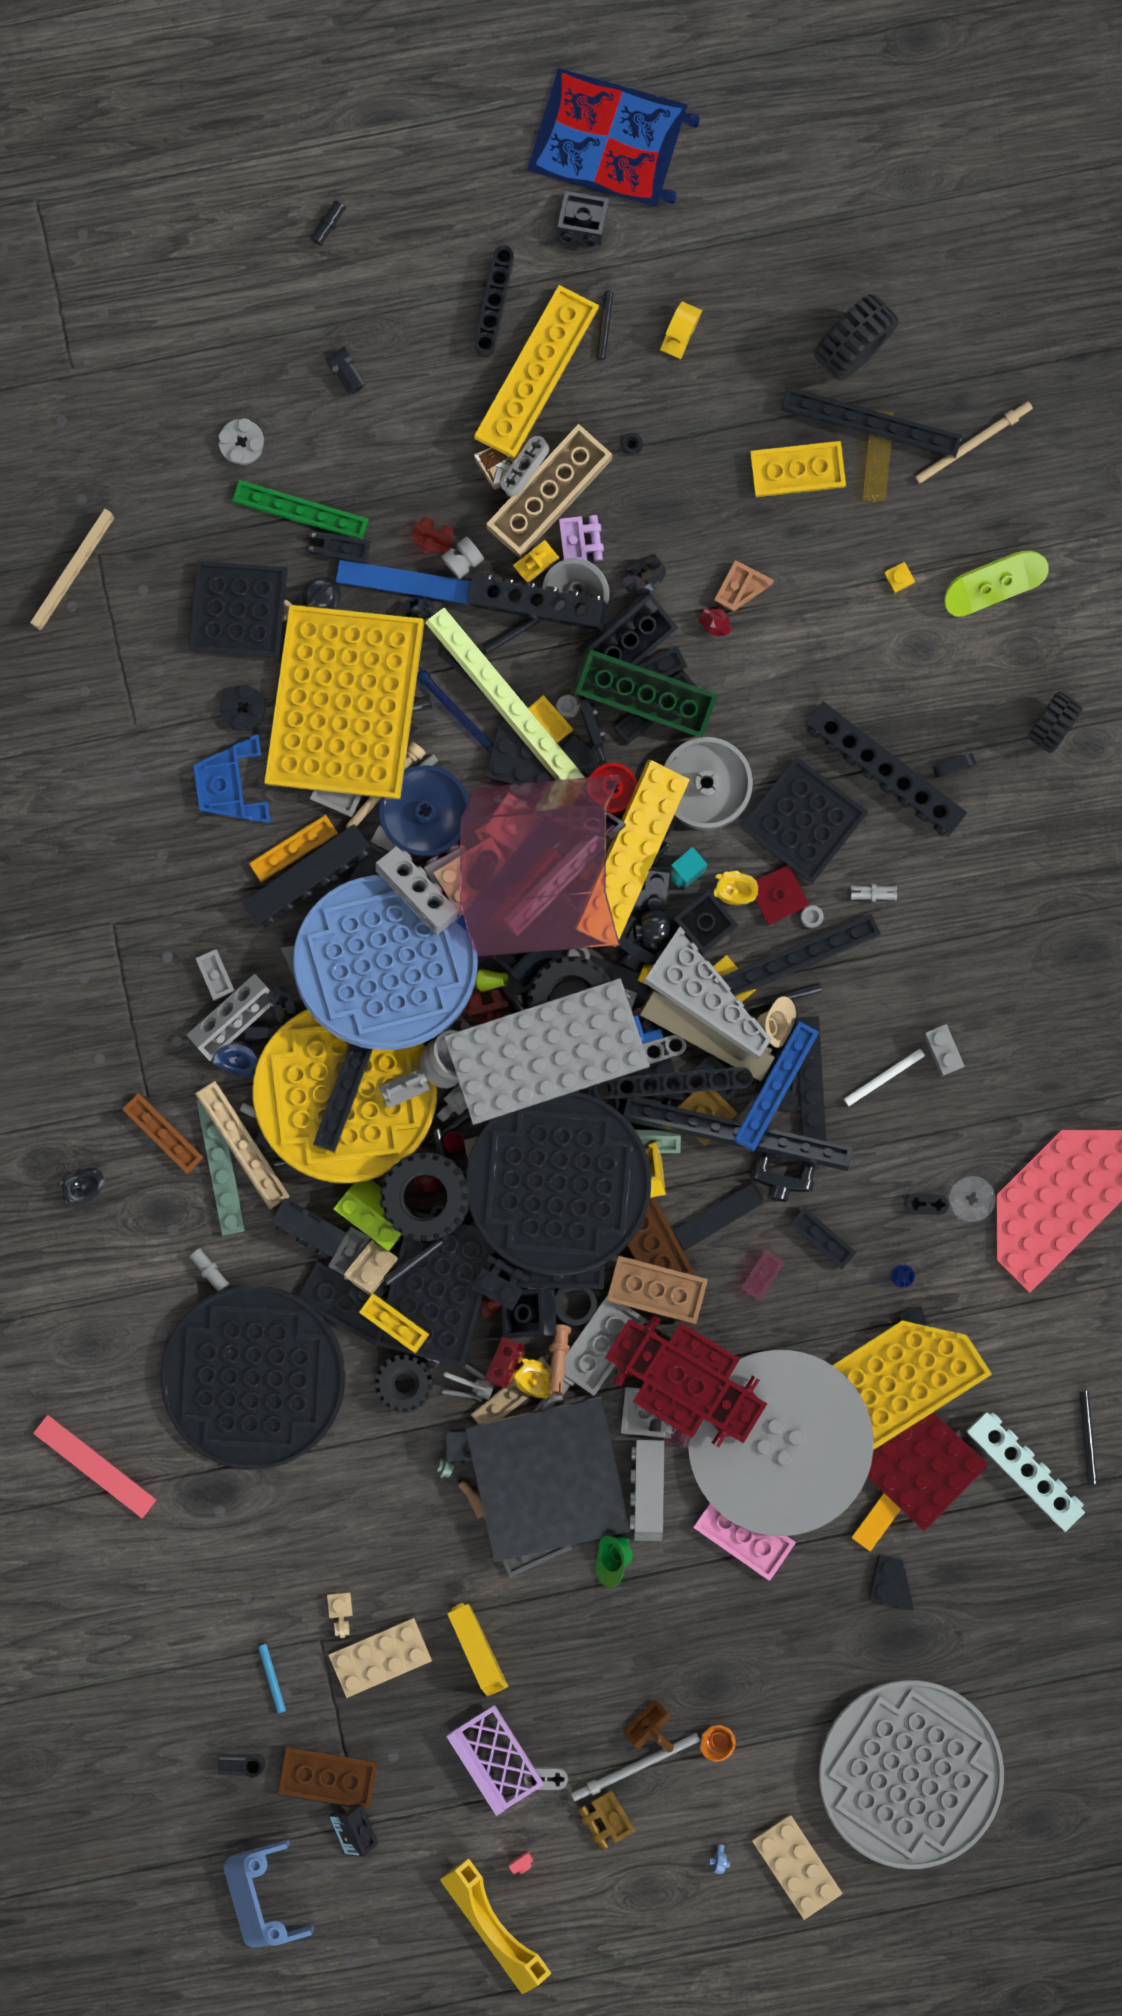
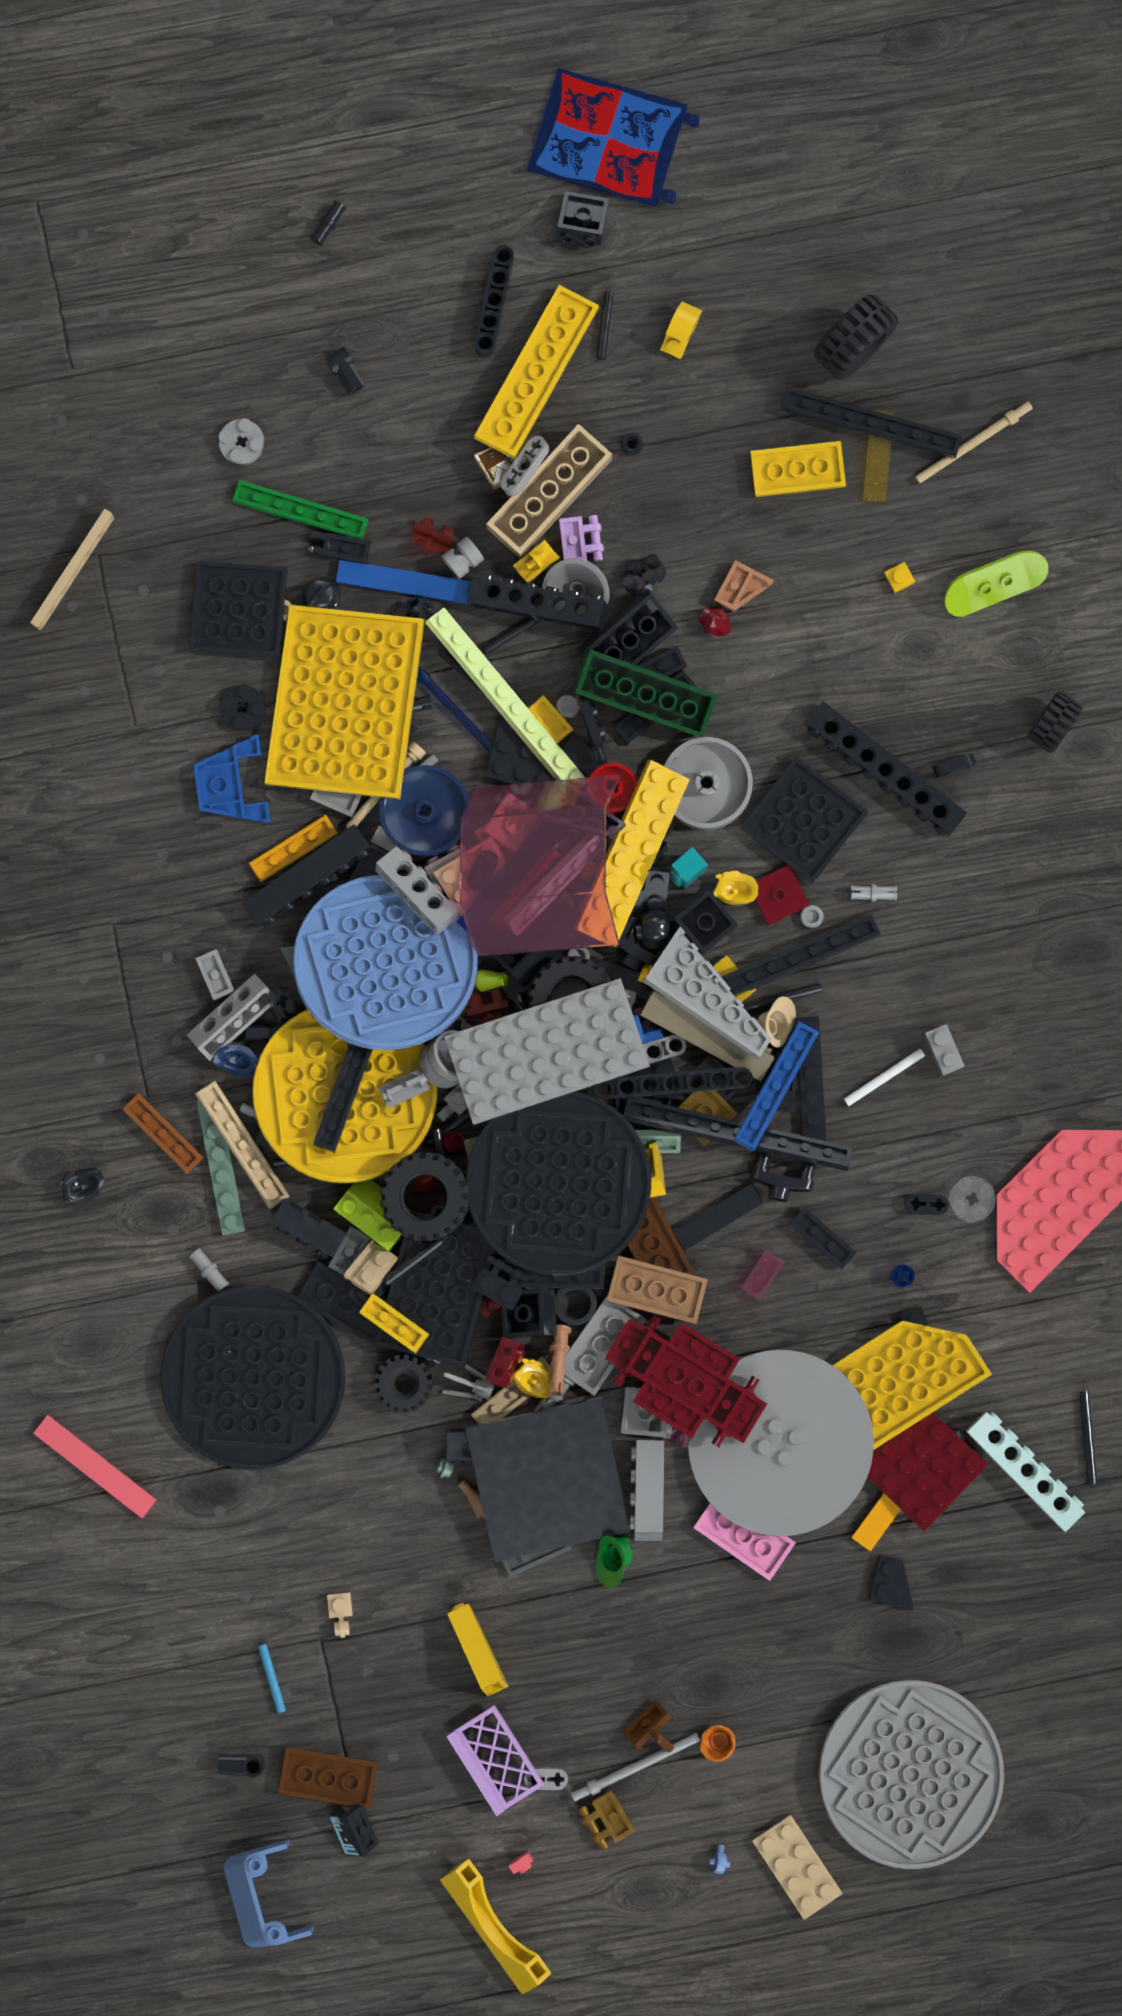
tan plate [329,1618,432,1698] -> none

